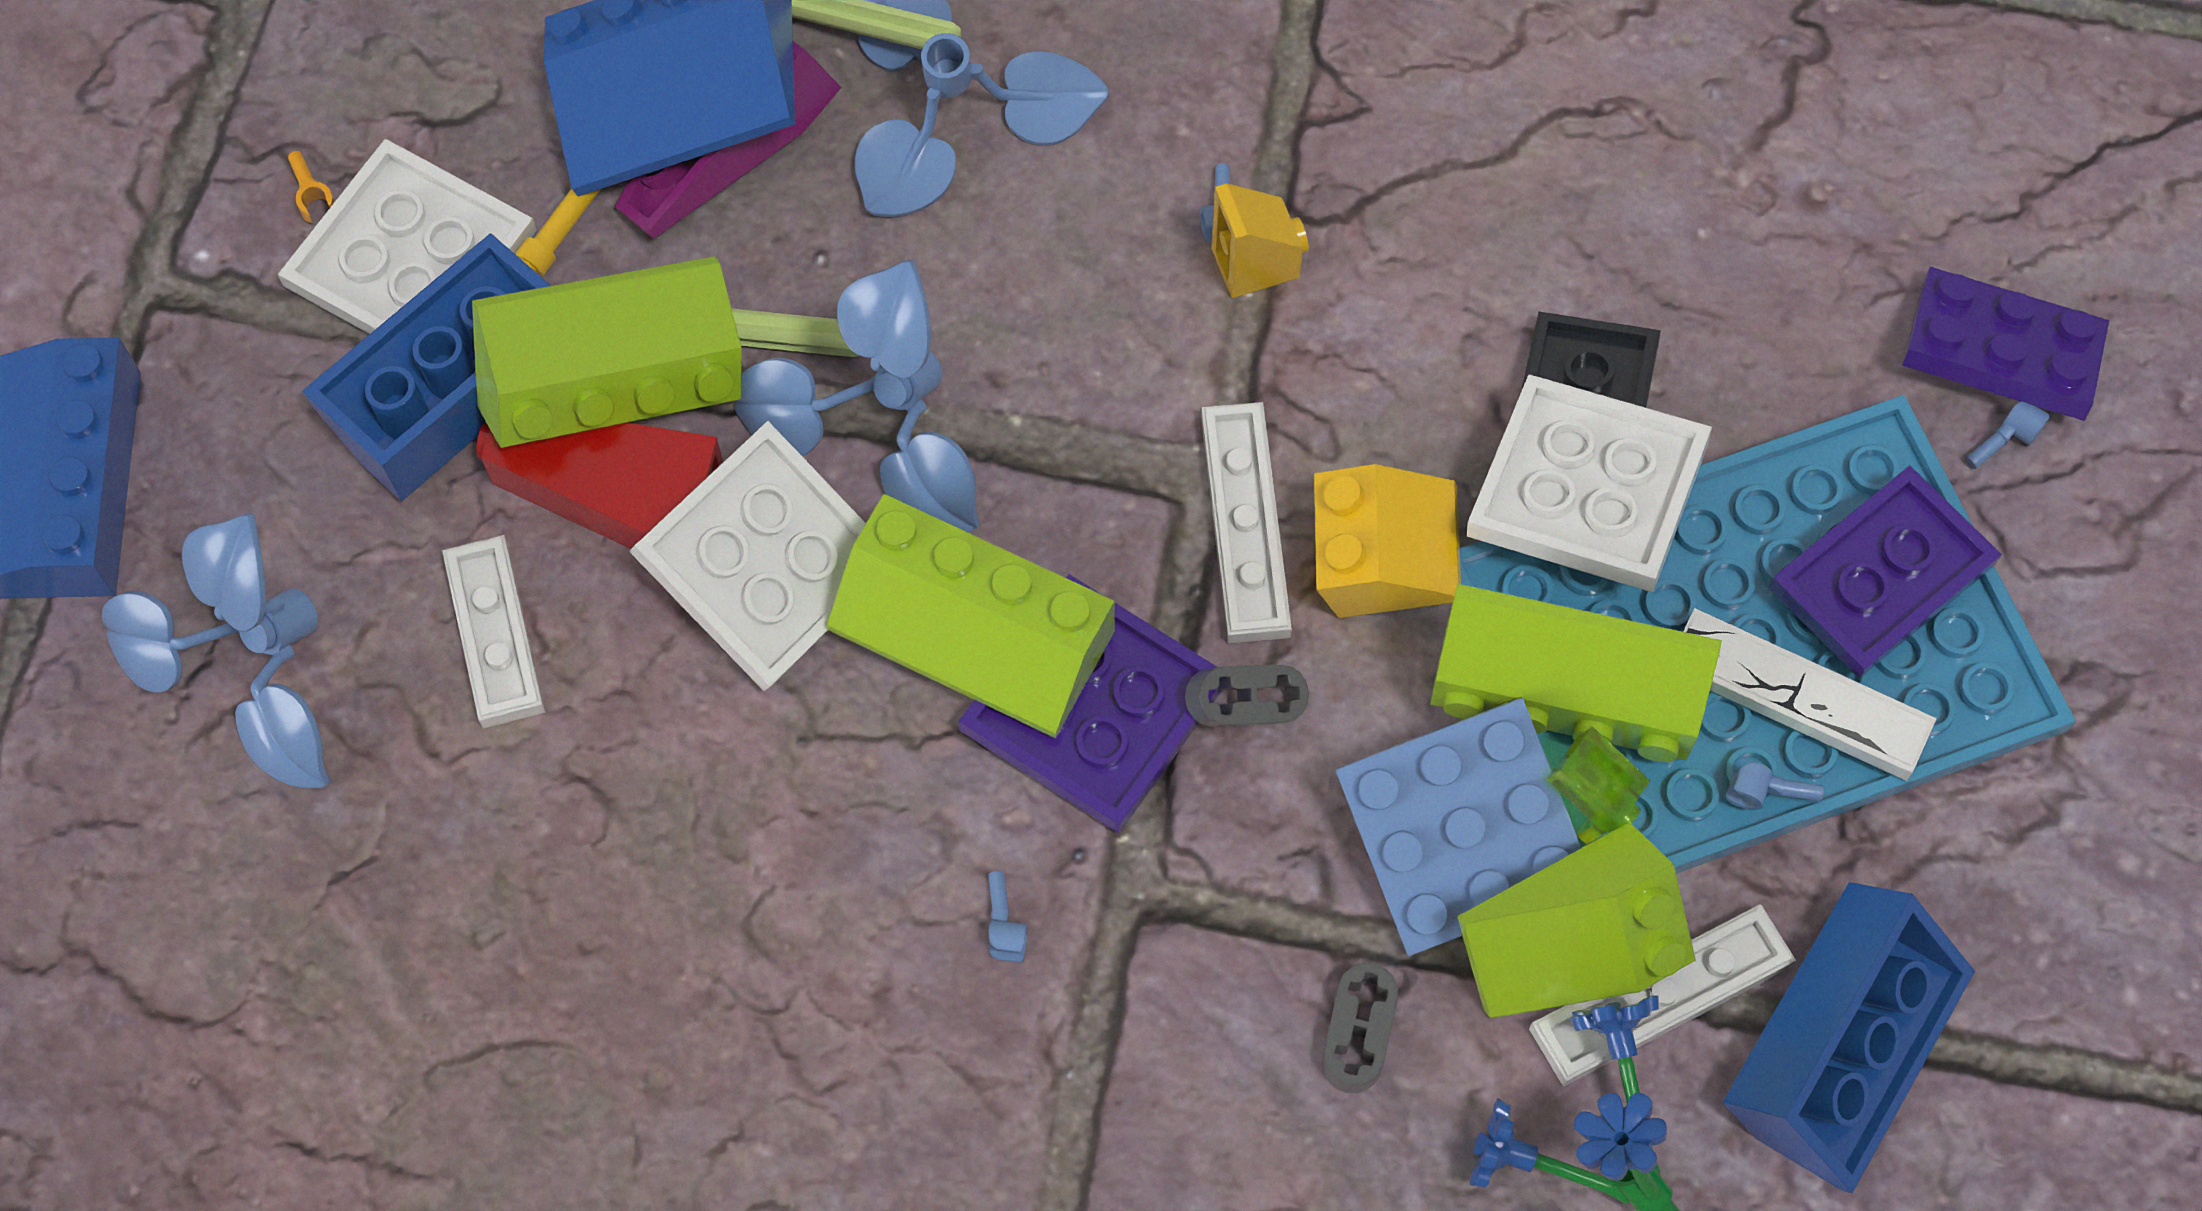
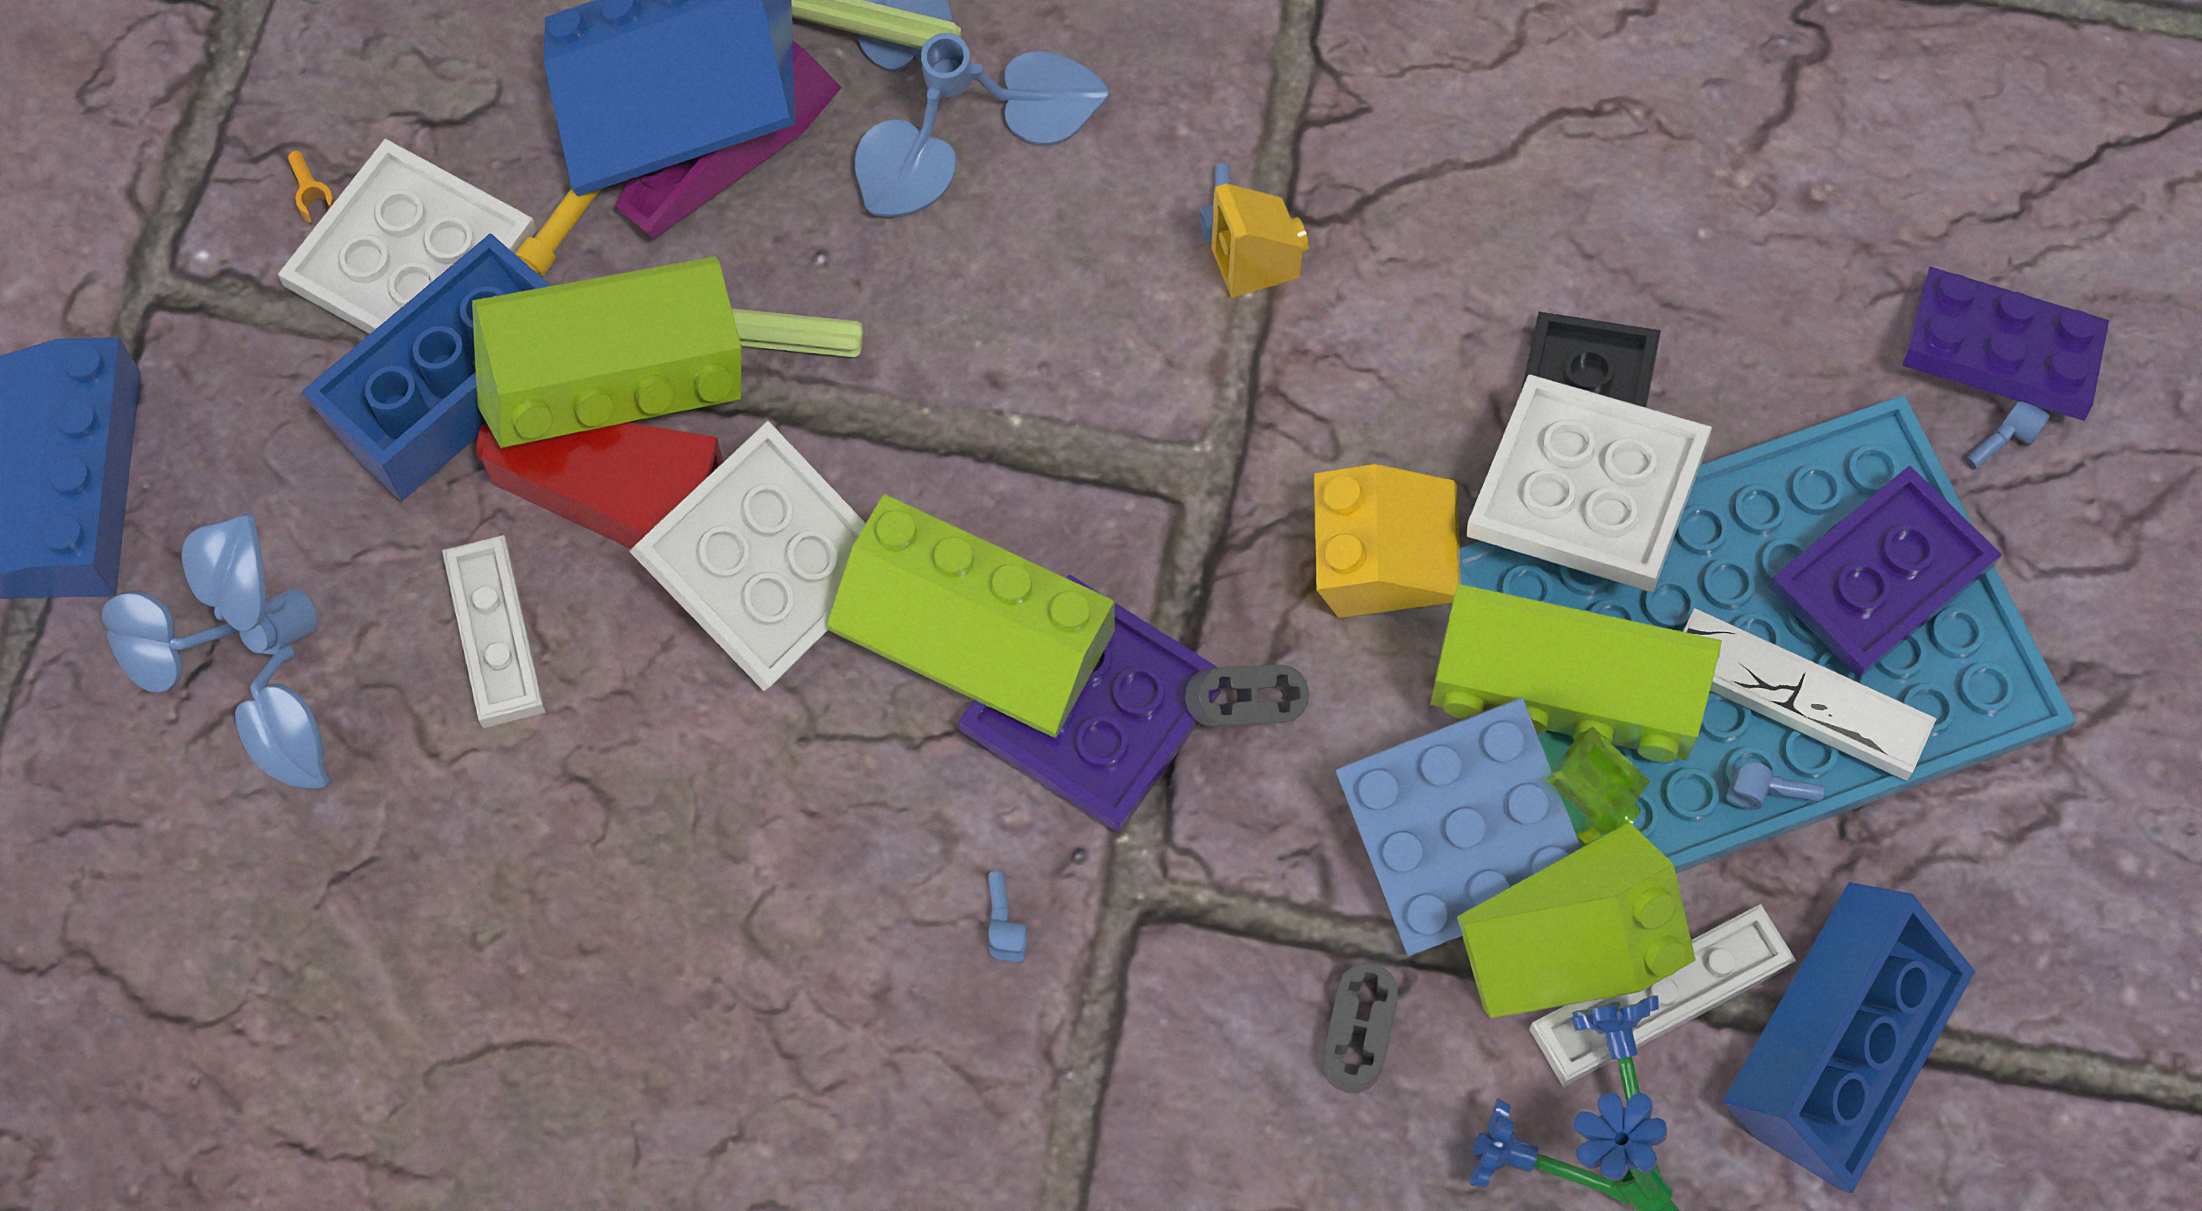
medium blue plant [733,260,980,532] -> none
white tile [1201,402,1292,644] -> none

